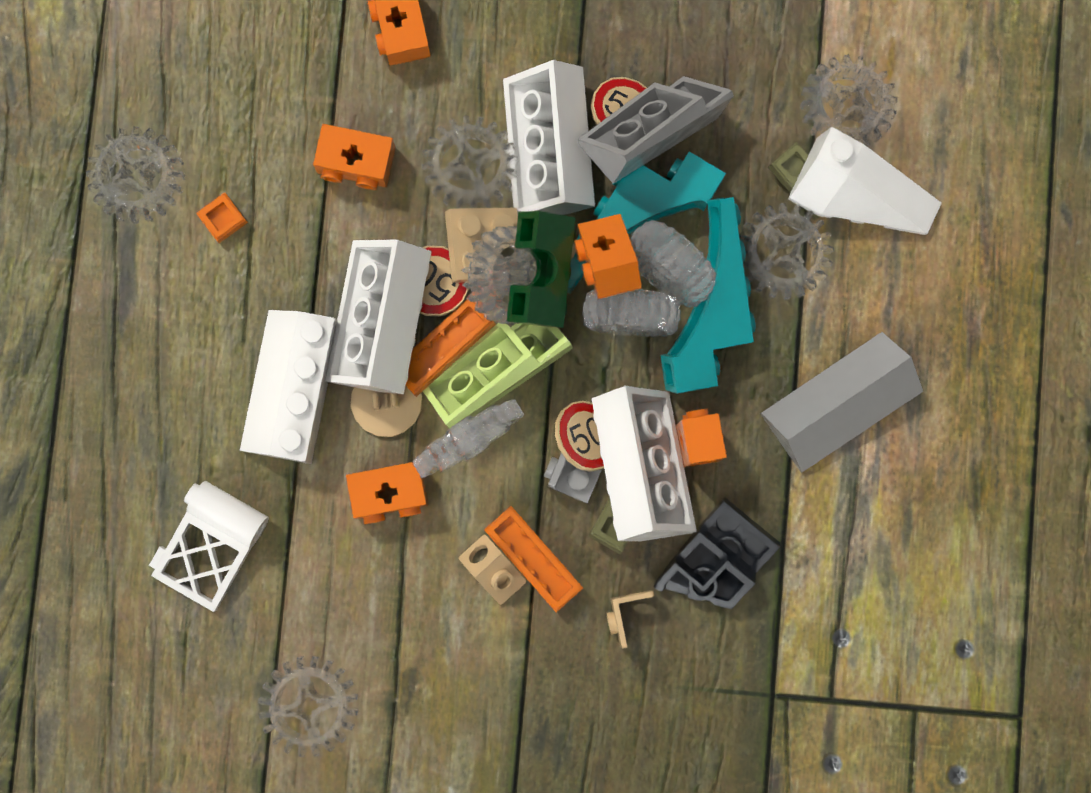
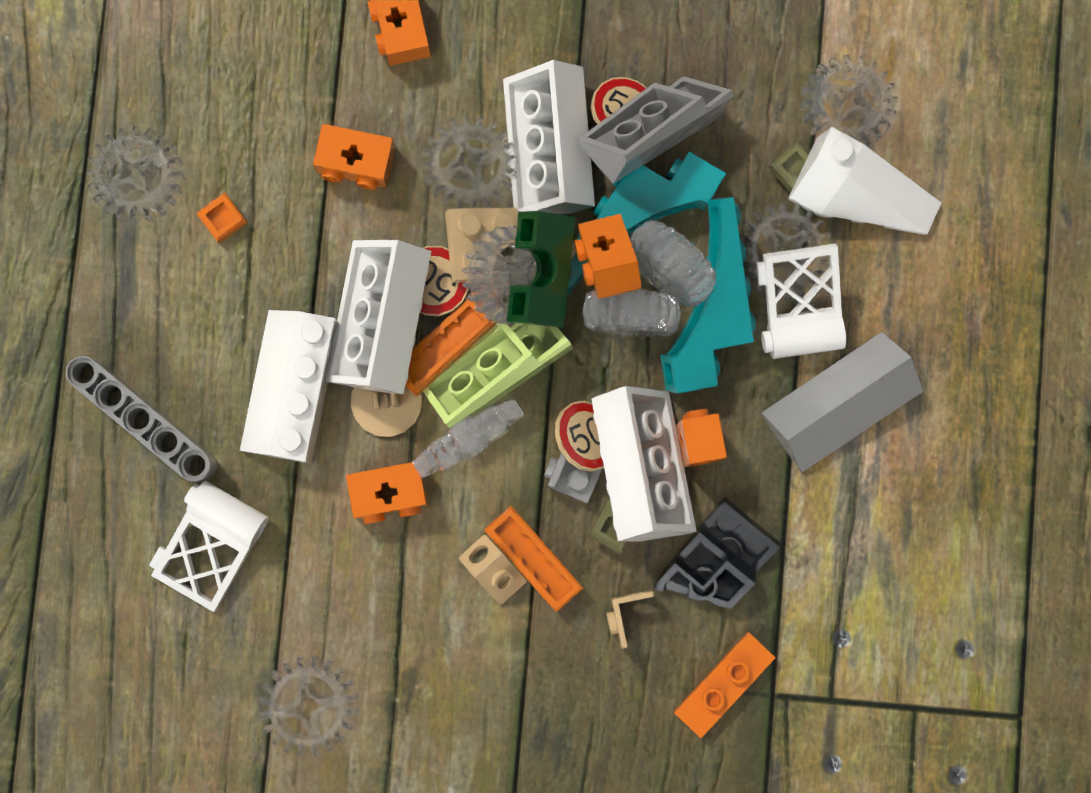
none -> light grey beam [66,356,217,483]
none -> orange plate [673,632,776,738]
none -> white piece [757,244,846,359]

